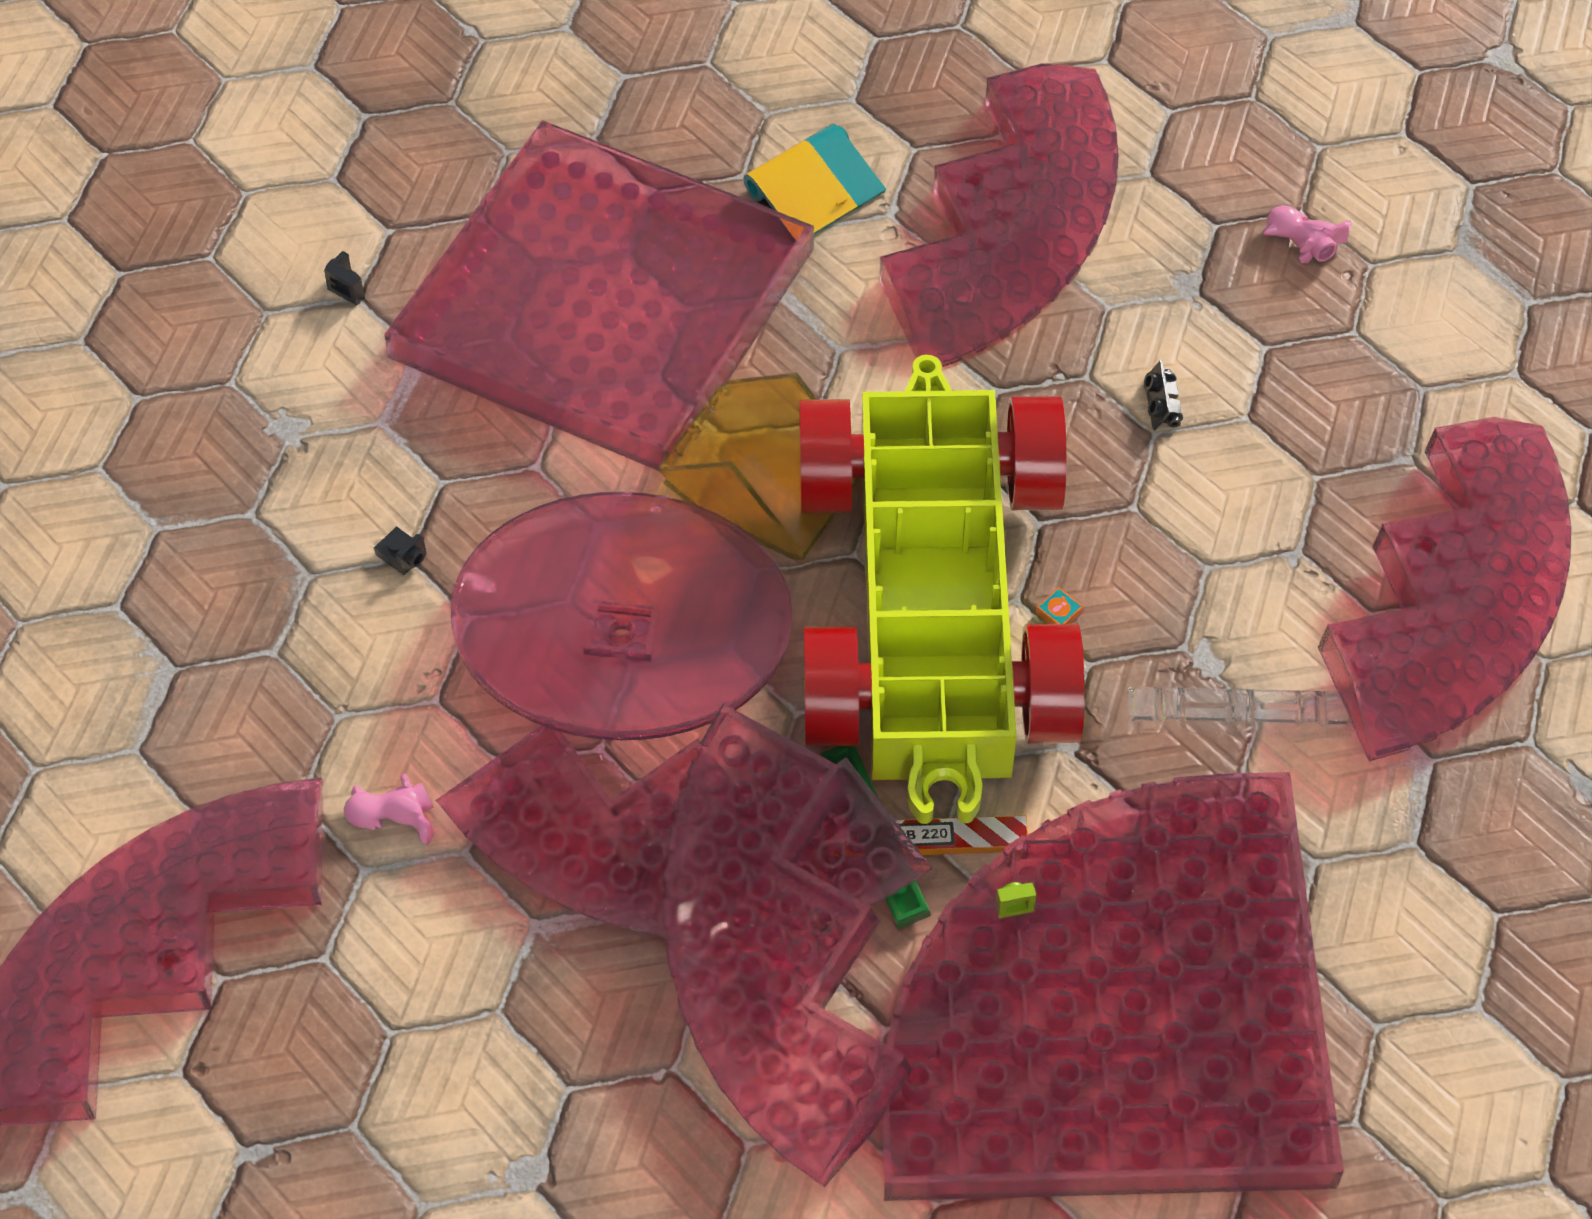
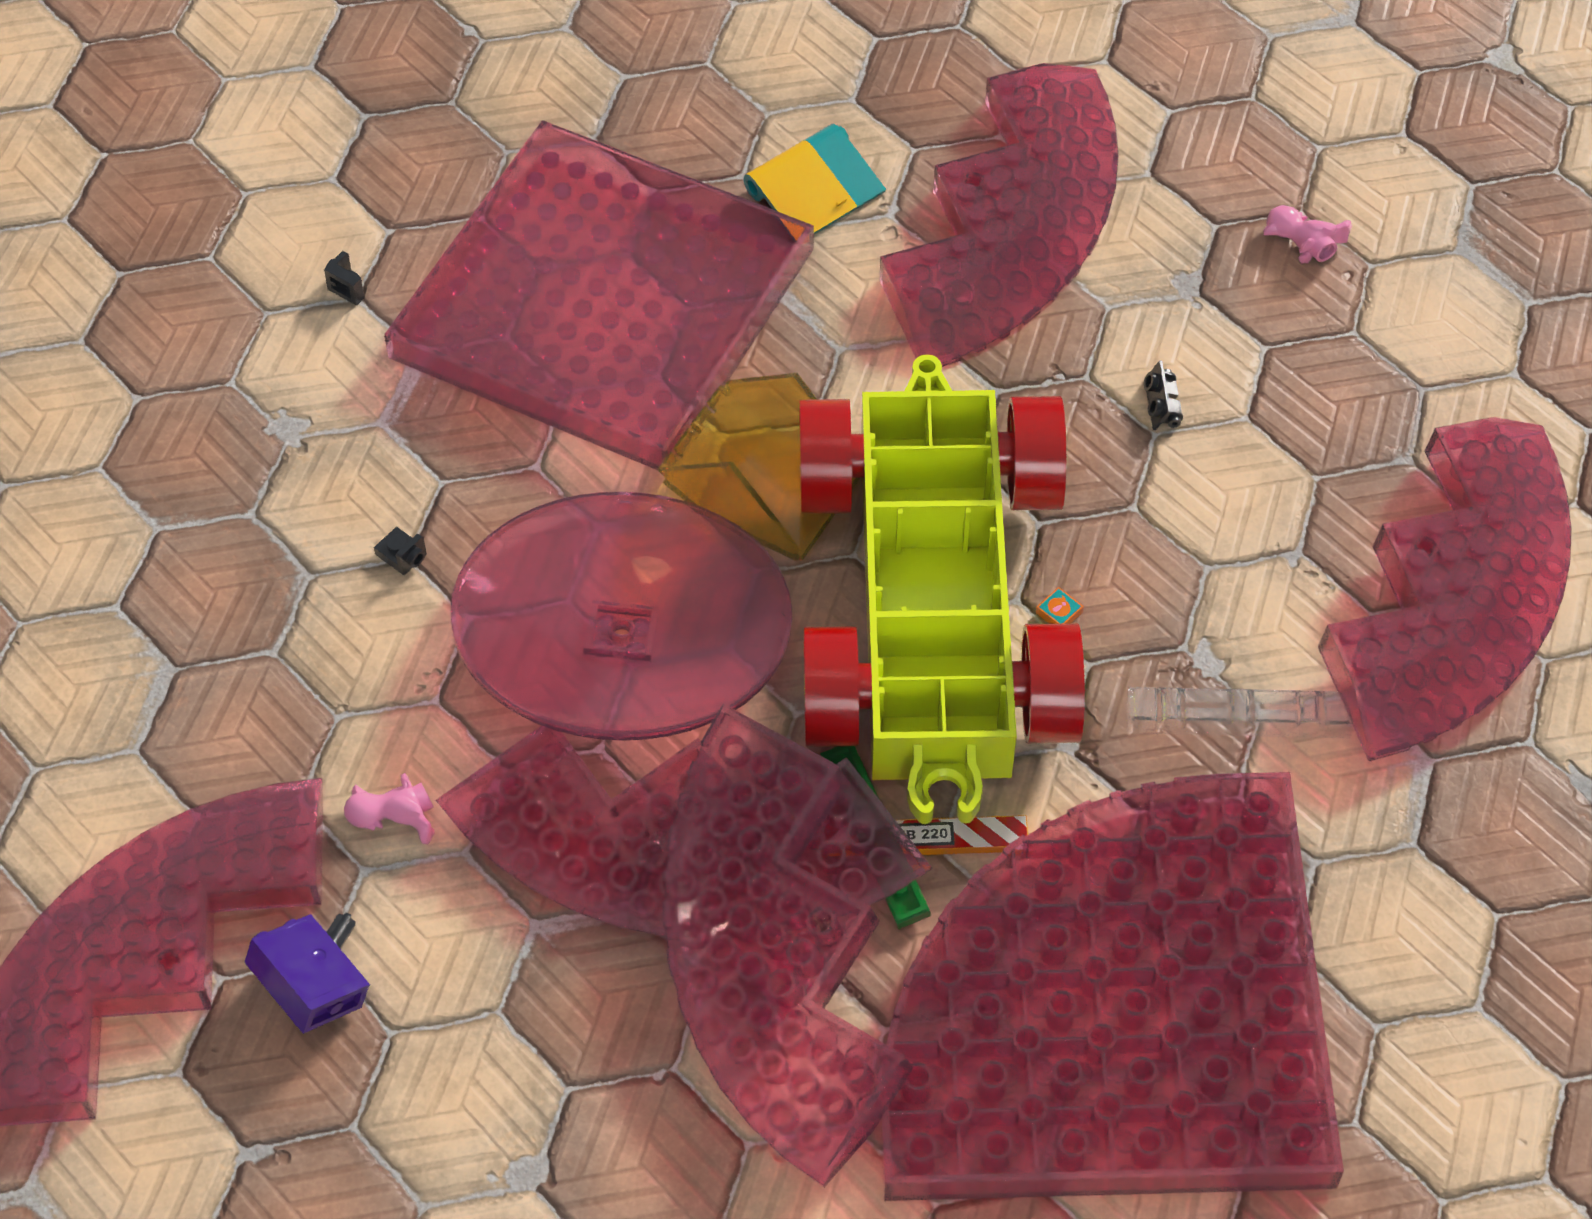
lime plate [995,882,1036,918] -> none
none -> dark purple piece [244,913,370,1034]

